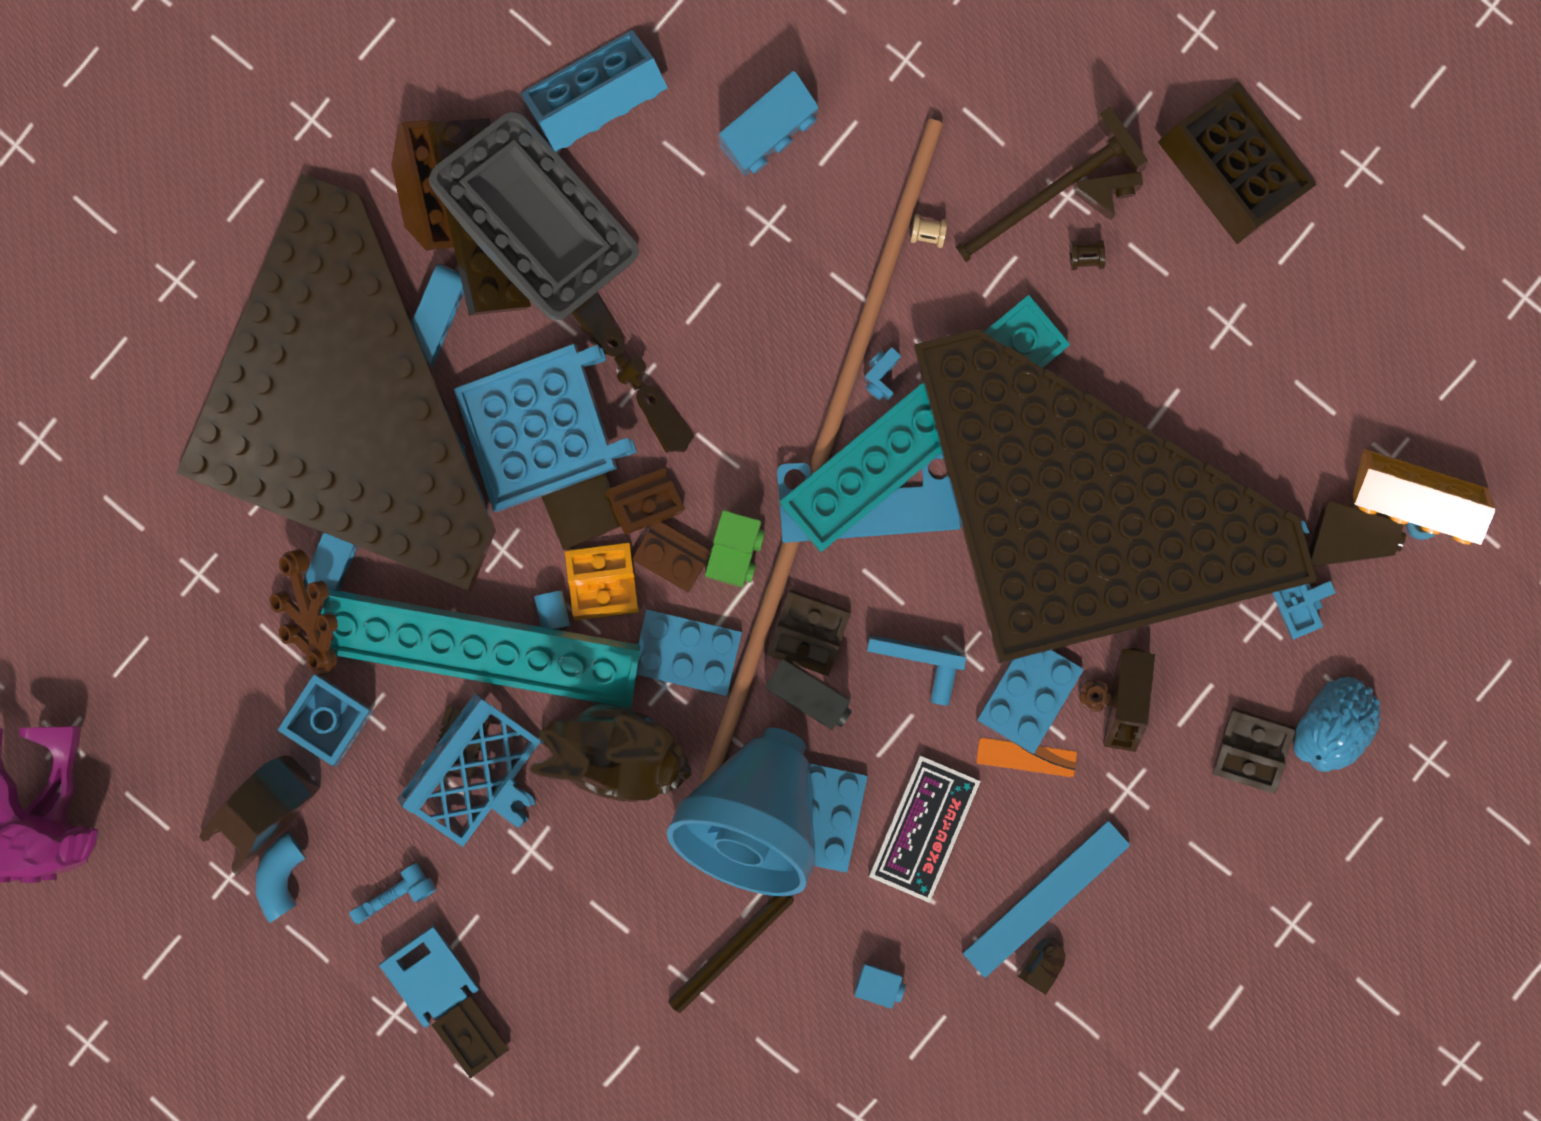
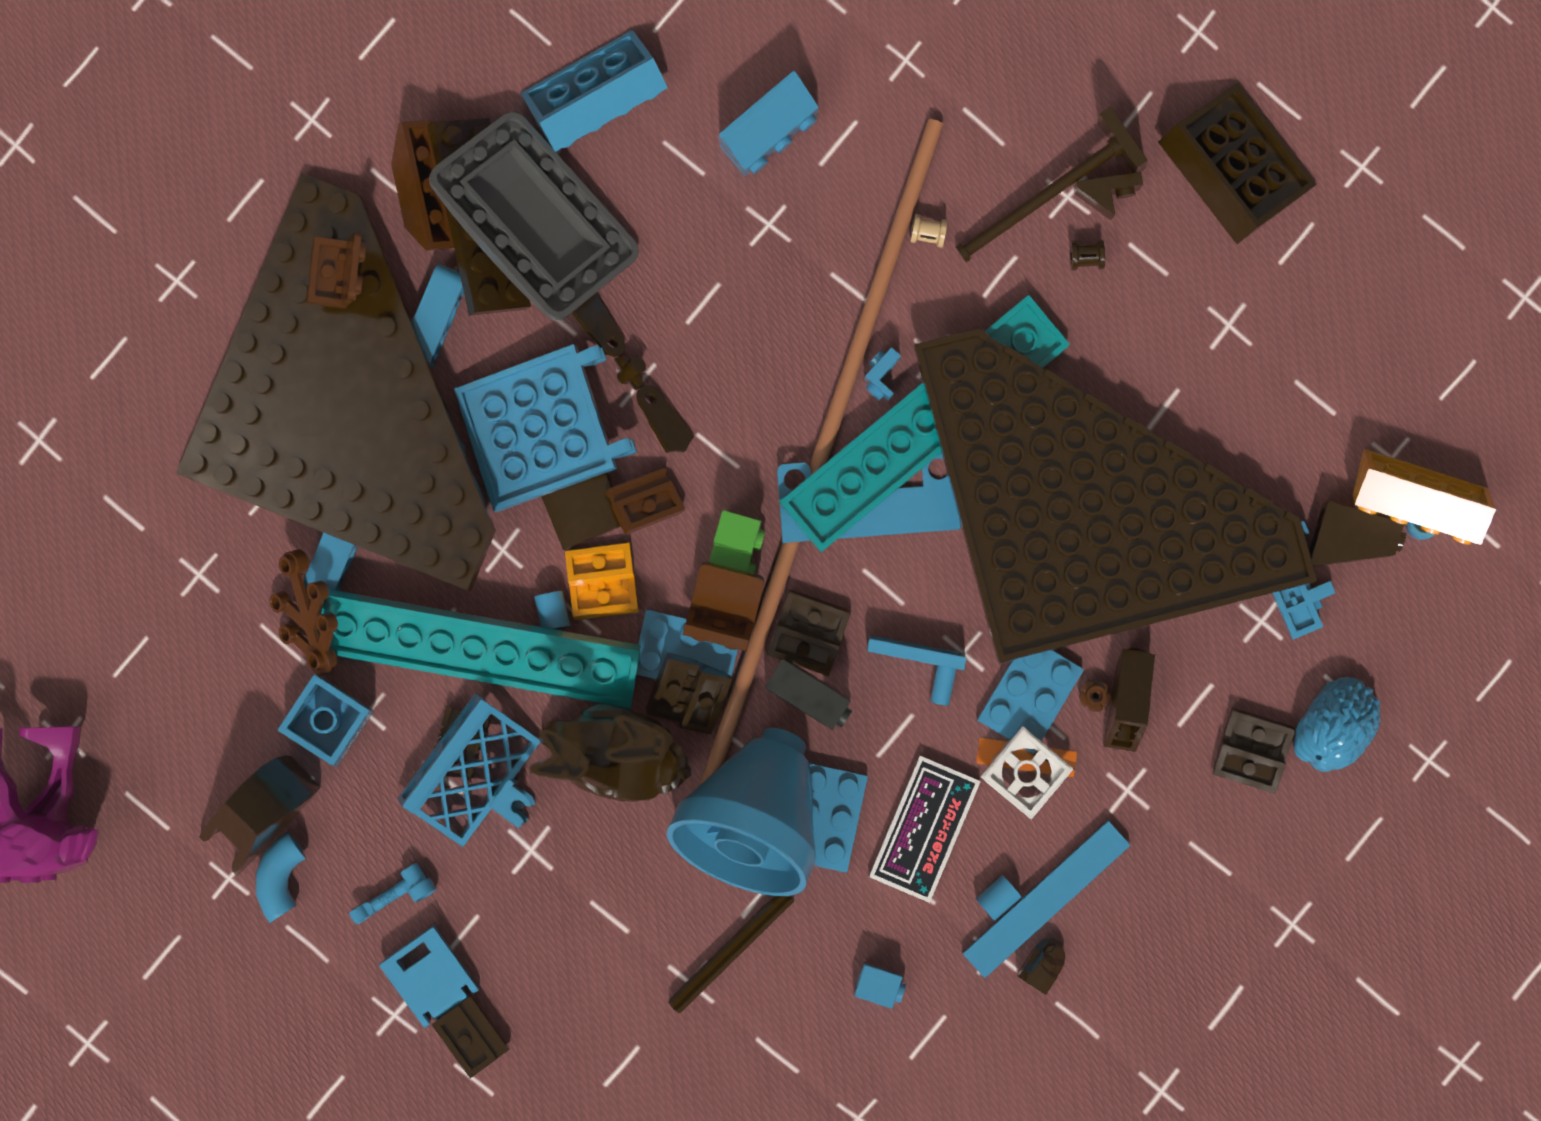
reddish brown plate [632,522,712,593] -> none
none -> reddish brown bracket [306,232,366,309]
none -> dark brown slope [646,652,733,734]
none -> reddish brown bracket [683,561,765,651]
none -> dark azure piece [975,875,1021,921]
none -> white piece [980,726,1073,820]

